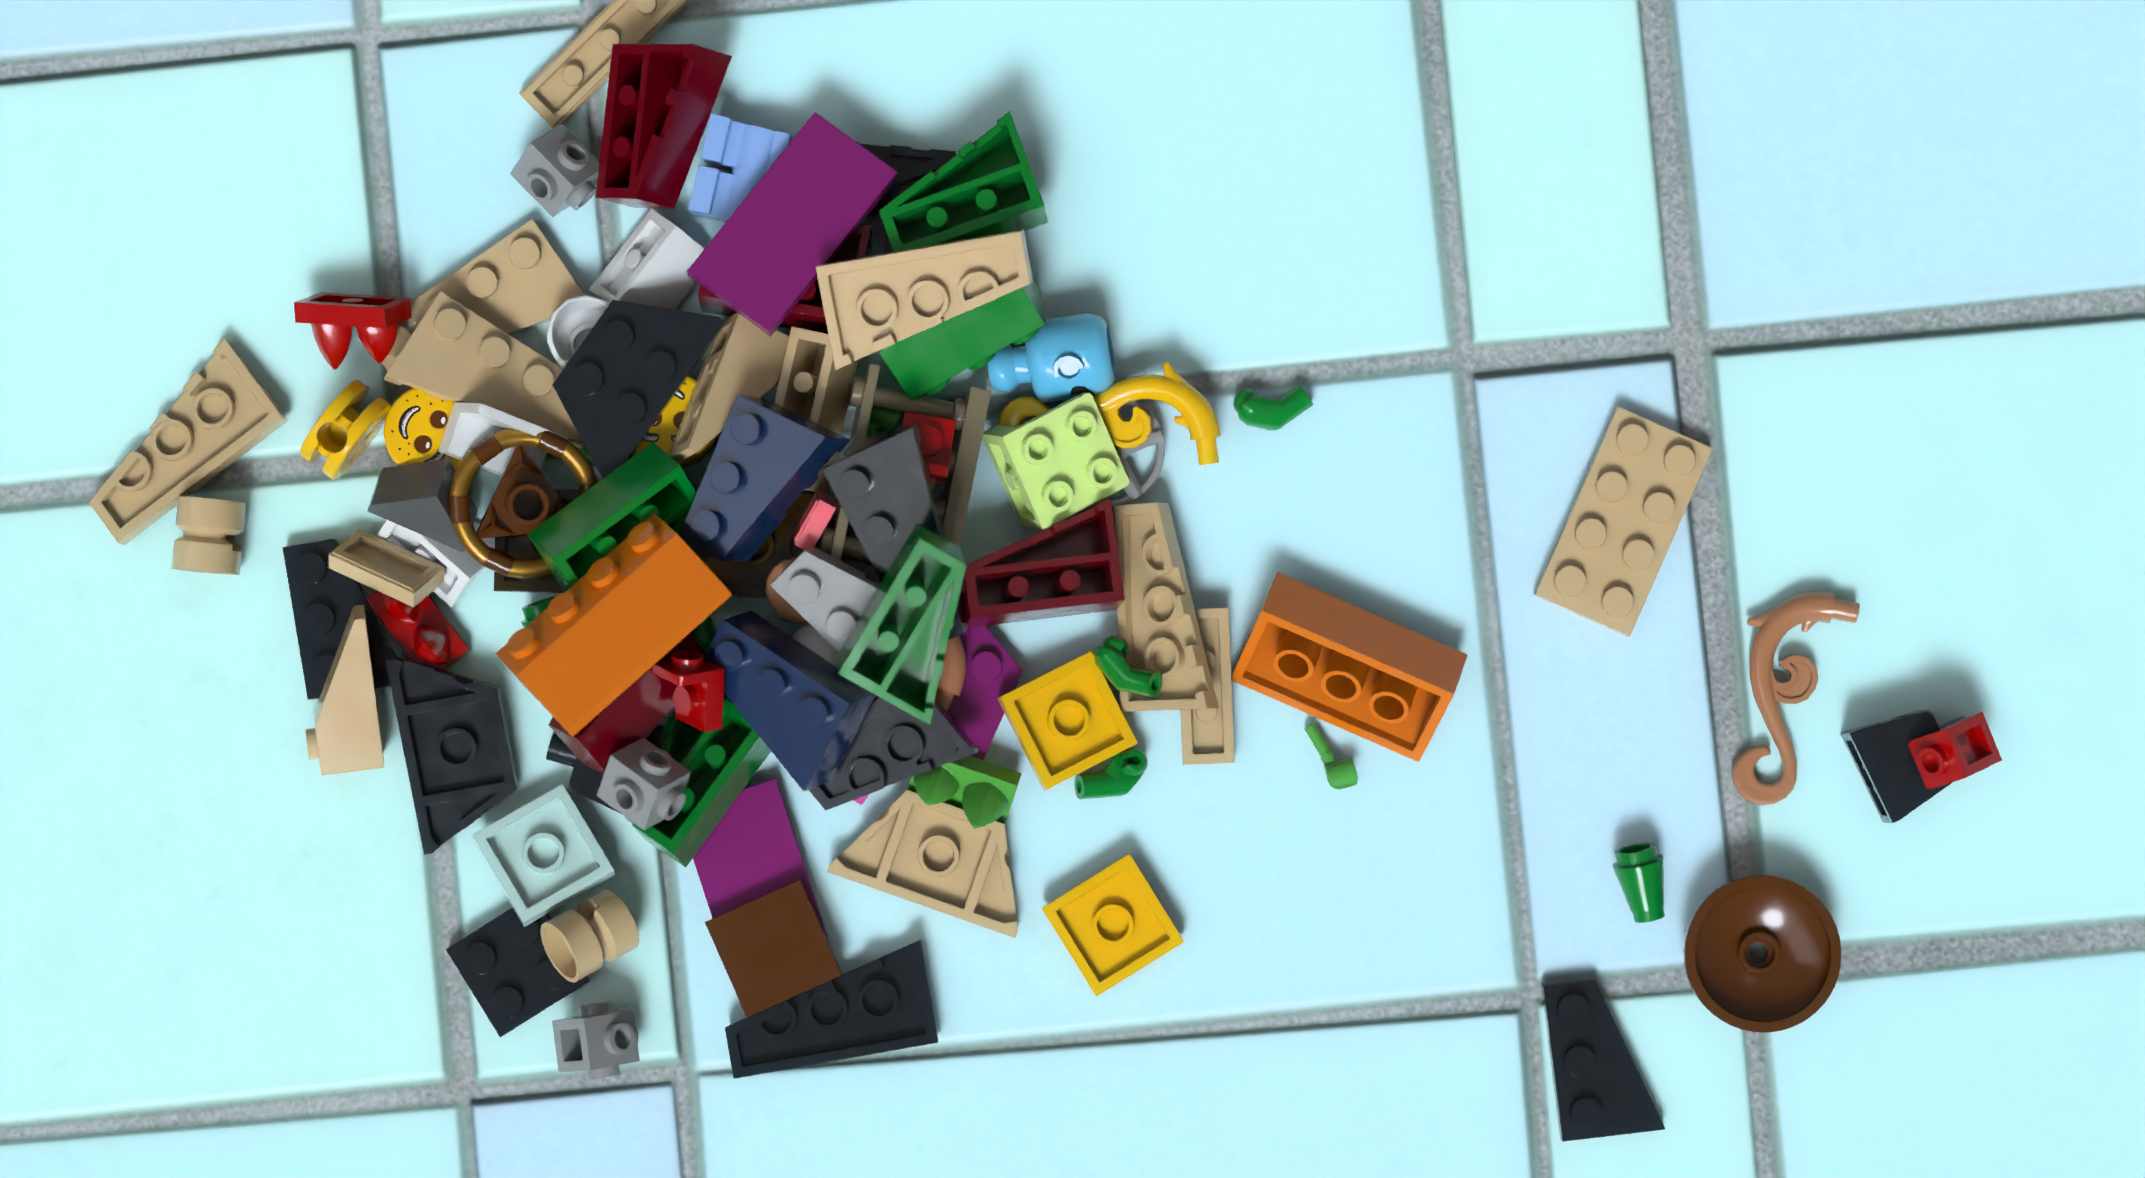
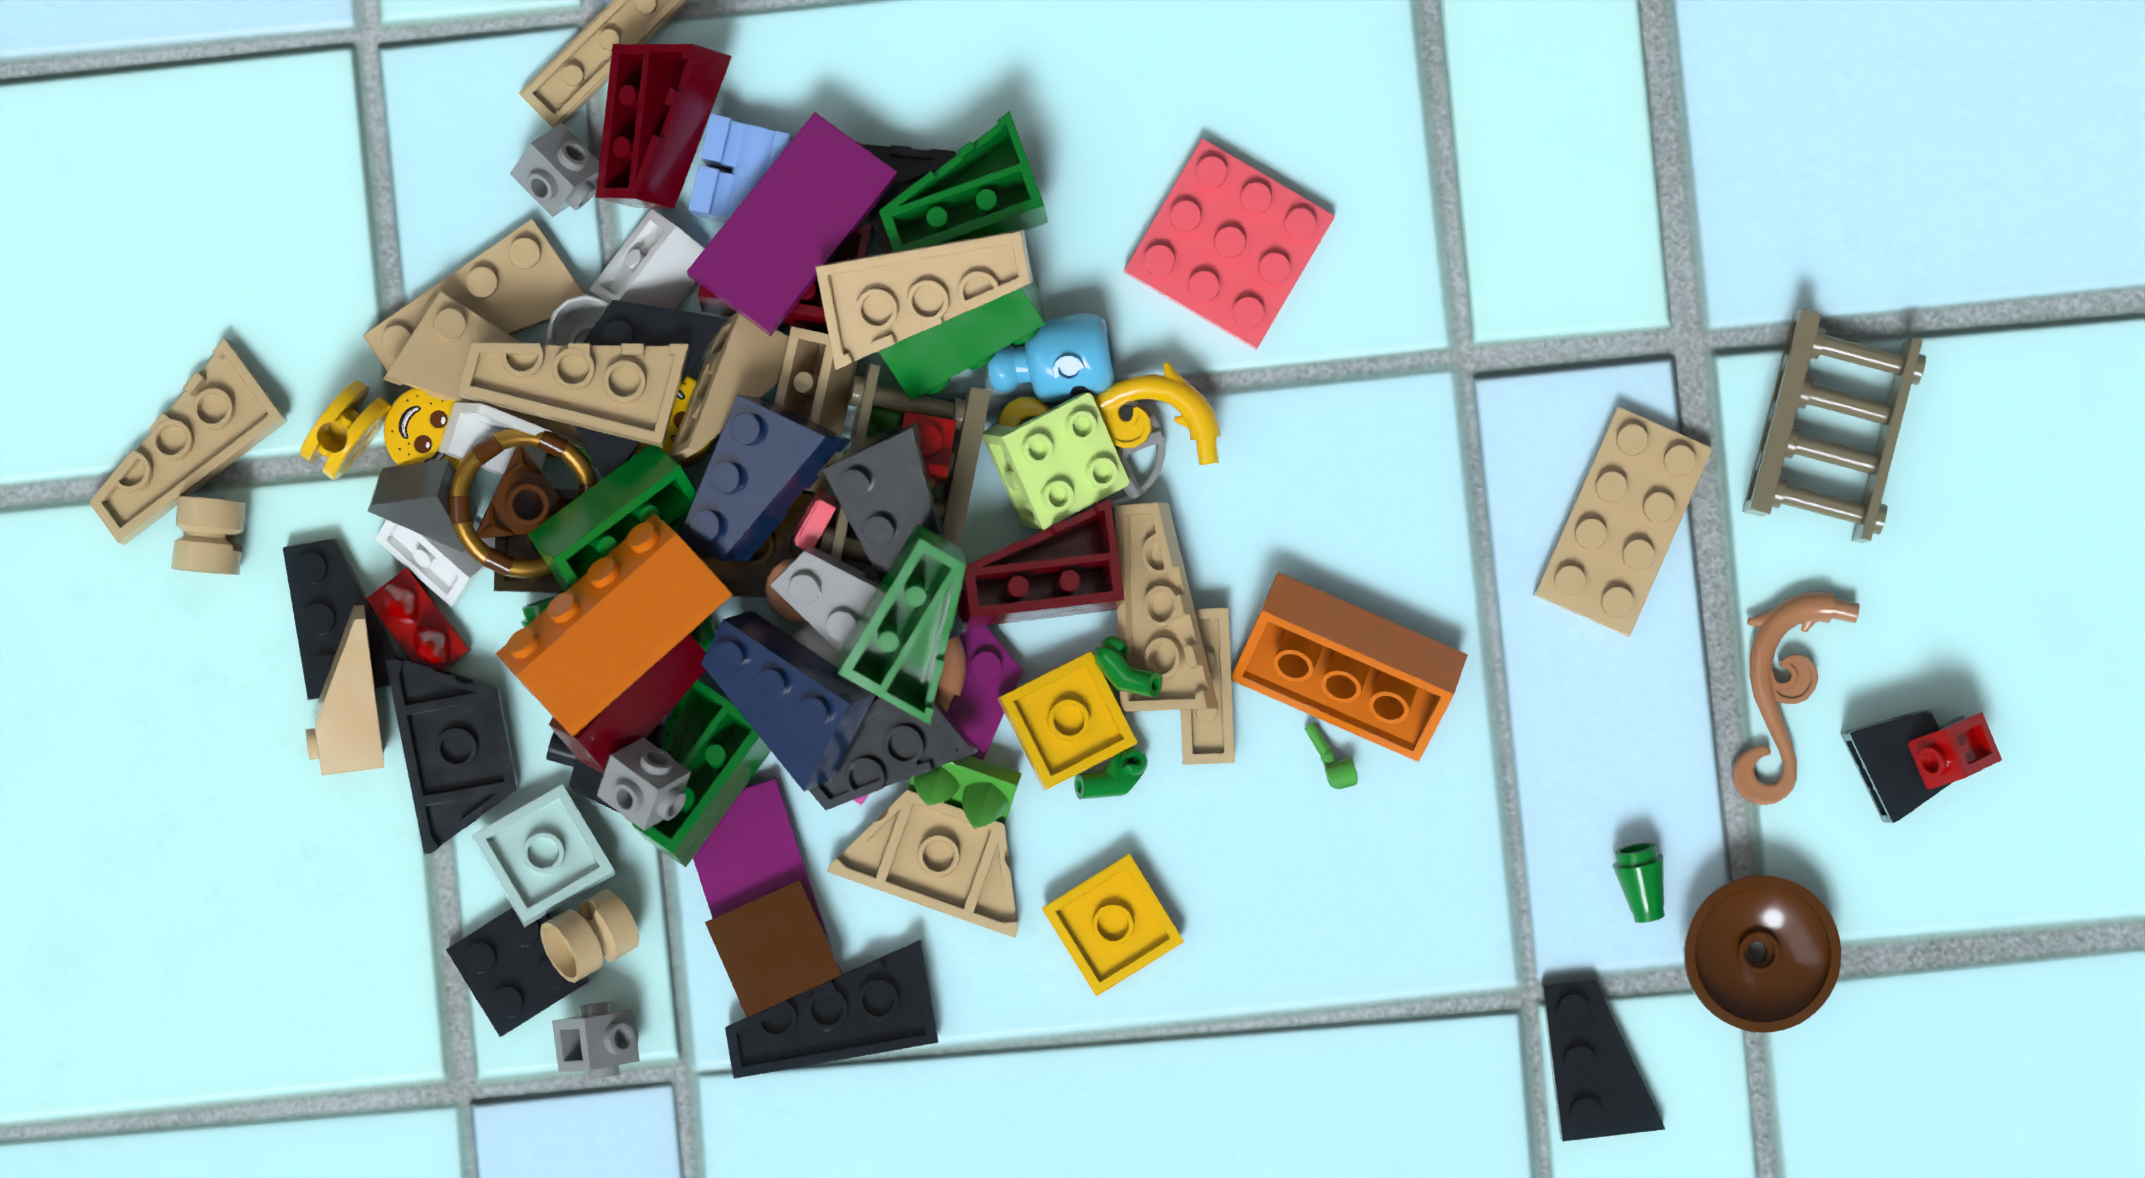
red tile [294,292,412,370] -> none
tan tile [329,529,445,608] -> none
red bracket [652,651,724,732] -> none
green arm [1233,384,1313,431] -> none
none -> tan wing [457,343,690,448]
none -> coral plate [1124,138,1335,350]
none -> dark tan fence [1742,309,1926,543]

